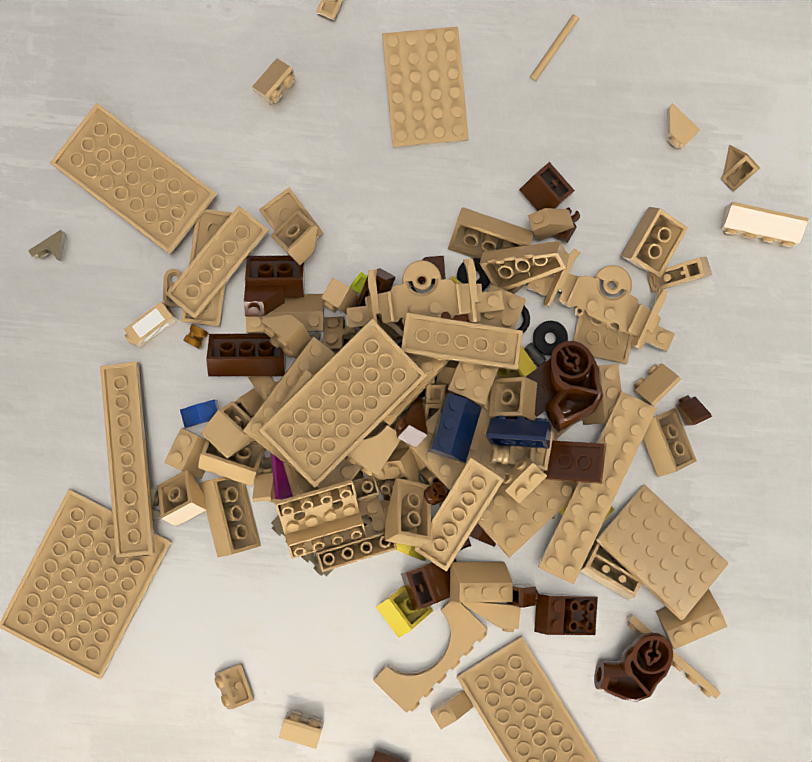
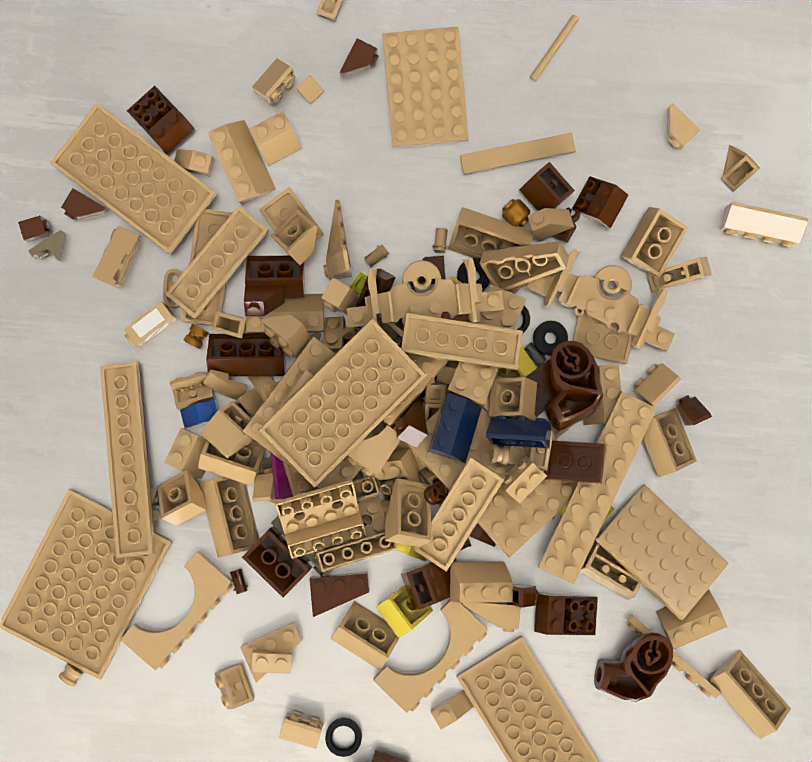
none -> reddish brown brick [18,215,51,242]
none -> tan wheel [58,663,83,687]
none -> reddish brown slope [61,188,109,220]
none -> tan wedge [92,226,142,289]
none -> tan arch [120,551,233,670]
none -> reddish brown slope [127,85,195,154]
none -> tan bracket [169,372,214,410]
none -> tan slope [174,149,214,177]
none -> tan slope [203,369,247,400]
none -> tan slope [208,120,276,205]
none -> tan slope [212,311,246,338]
none -> reddish brown pin [230,569,248,594]
none -> tan wedge [240,621,303,683]
none -> reddish brown slope [242,527,312,598]
none -> tan slope [249,111,302,166]
none -> tan plate [251,651,292,674]
none -> tan slope [297,75,324,104]
none -> reddish brown wedge [309,571,370,617]
none -> tan slope [323,200,352,280]
none -> black tyre [325,718,362,757]
none -> tan slope [331,601,399,670]
none -> reddish brown slope [340,38,379,78]
none -> tan pin [364,244,389,267]
none -> tan pin [432,228,448,253]
none -> tan tile [460,132,576,175]
none -> pearl gold head [502,199,530,227]
none -> reddish brown slope [572,176,629,228]
none -> tan slope [710,650,791,739]

